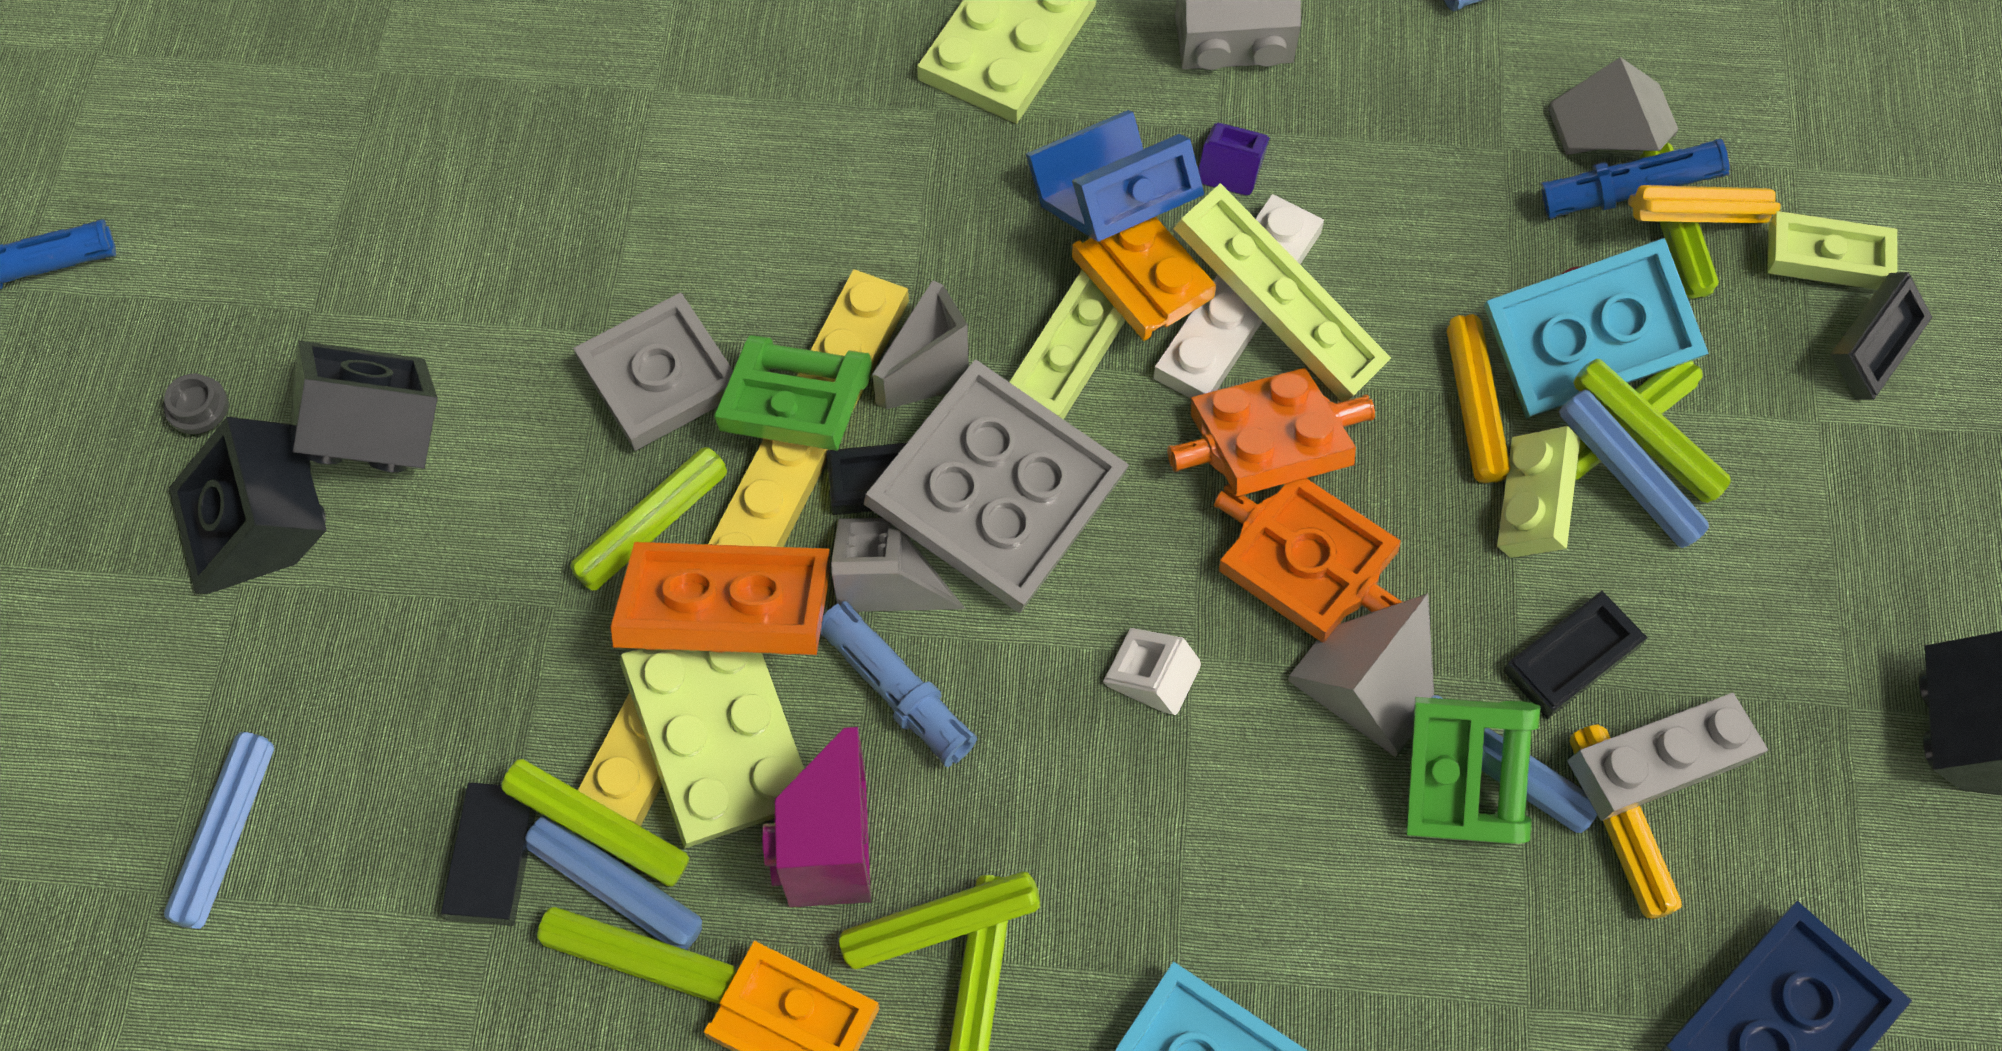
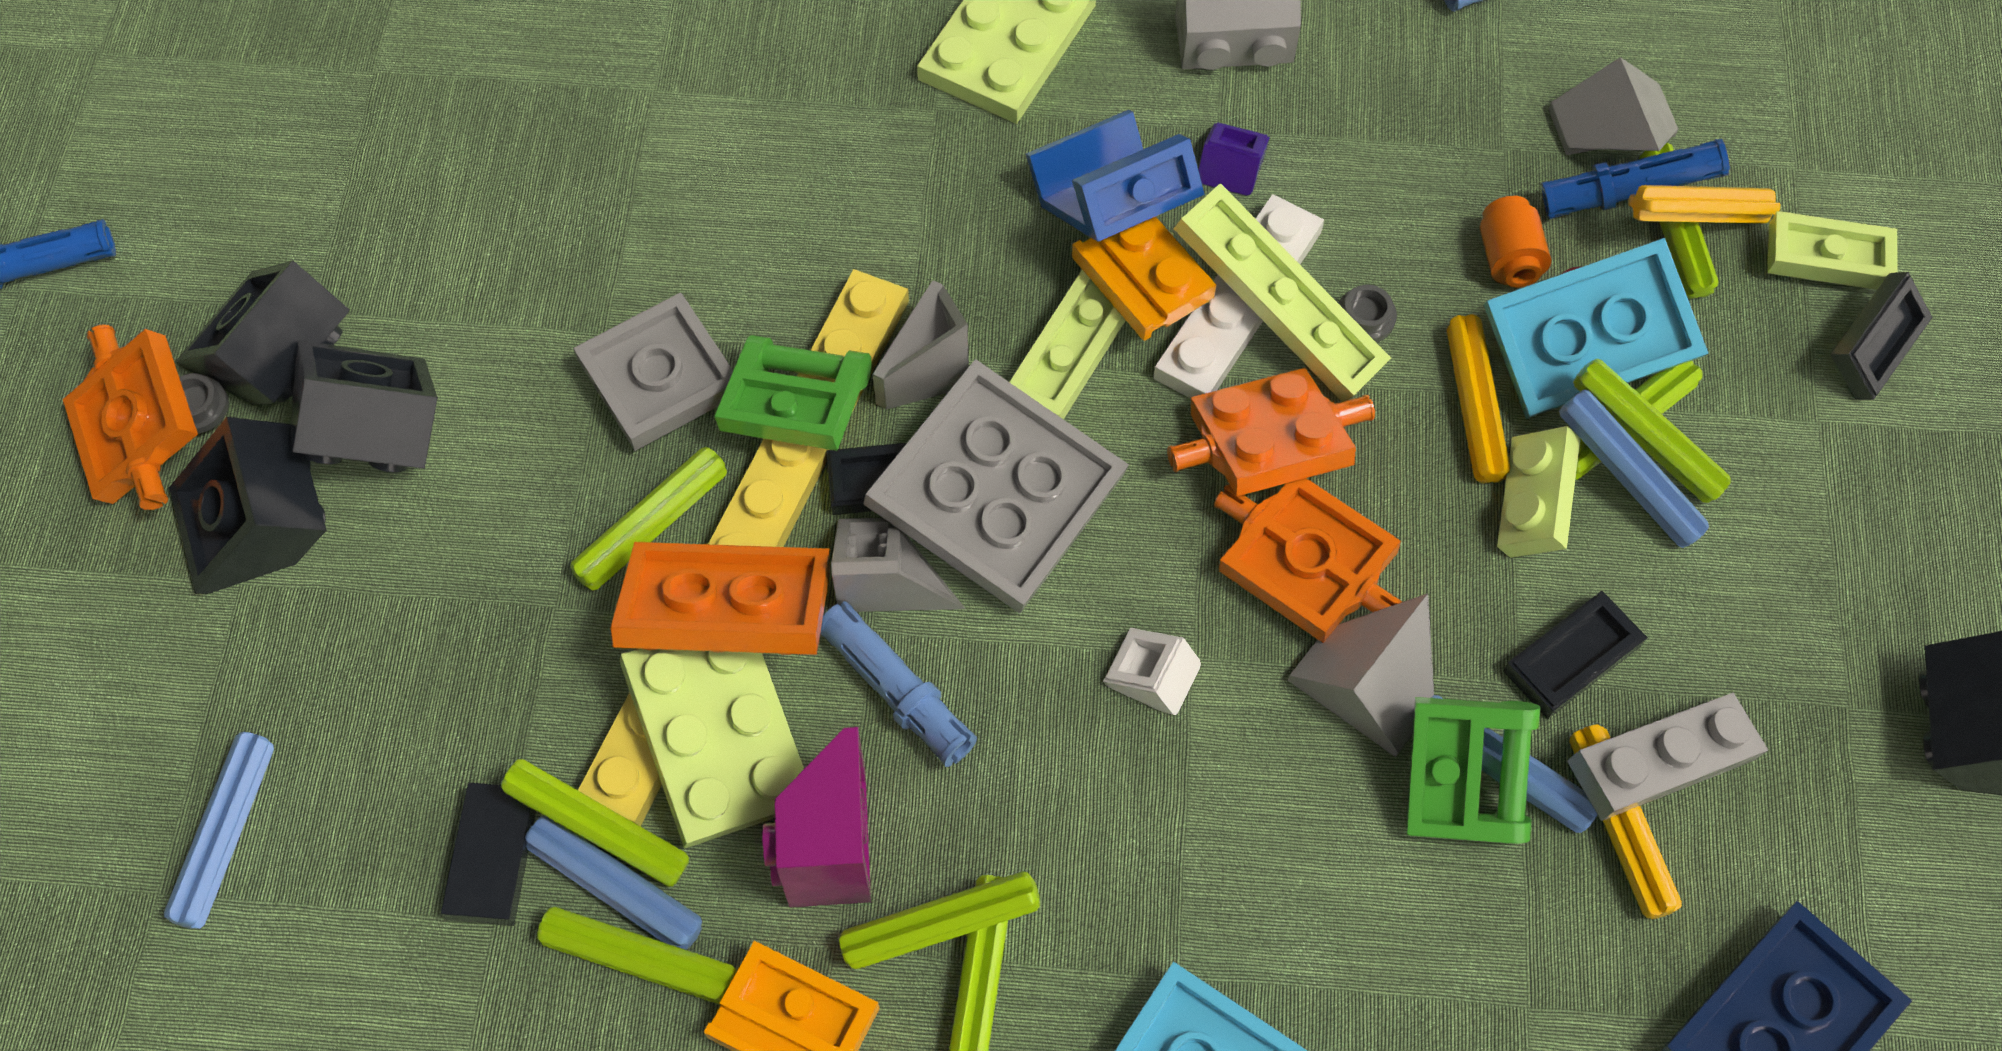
none -> orange plate [63,324,198,510]
none -> black slope [176,260,350,406]
none -> dark grey plate [1338,285,1397,343]
none -> orange brick [1480,196,1551,288]

